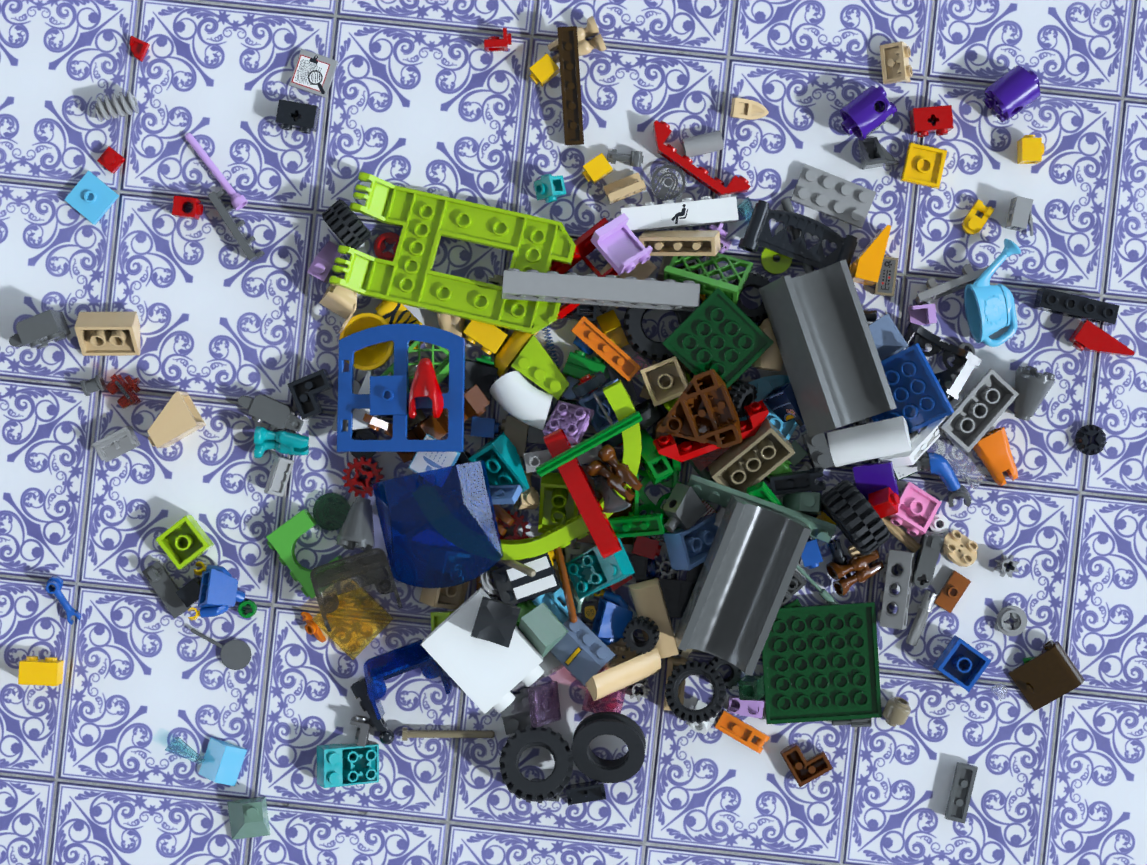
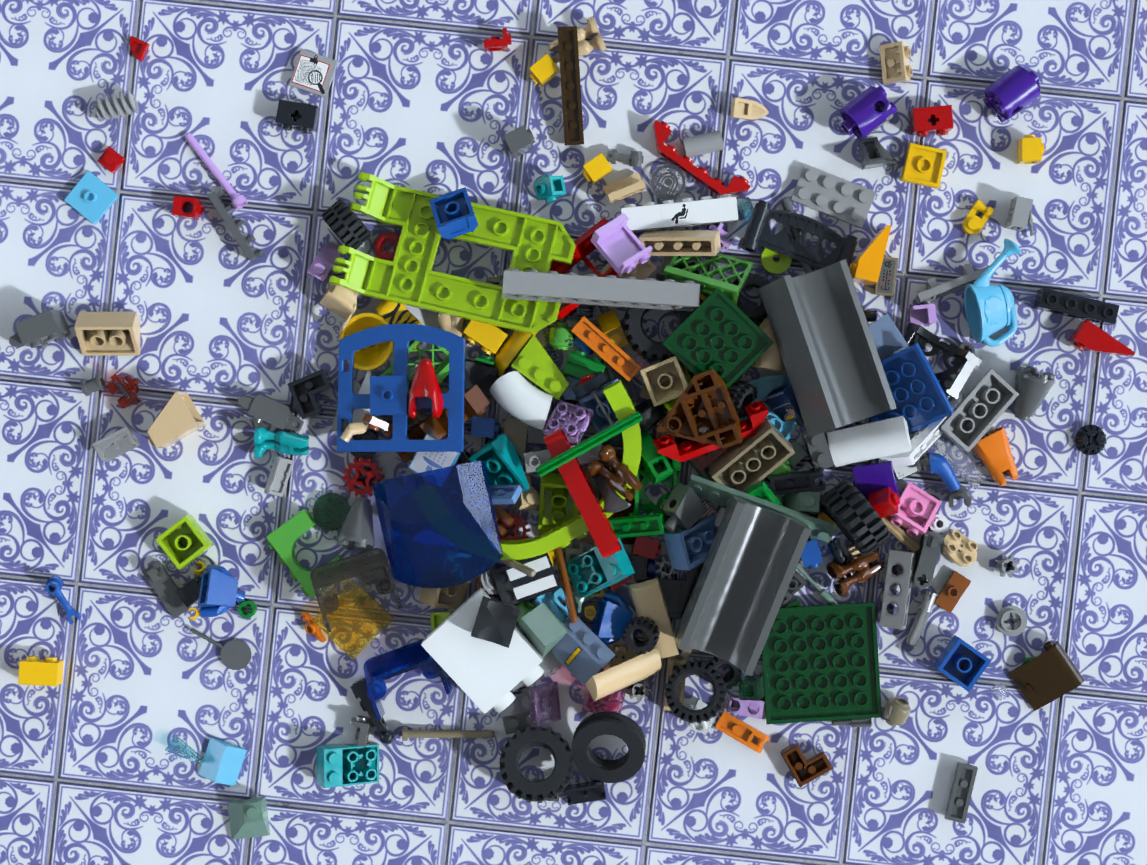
none -> tan arm [340,421,367,443]
none -> blue slope [429,187,478,240]
none -> dark grey brick [503,125,535,159]
none -> bright green head [549,322,574,351]

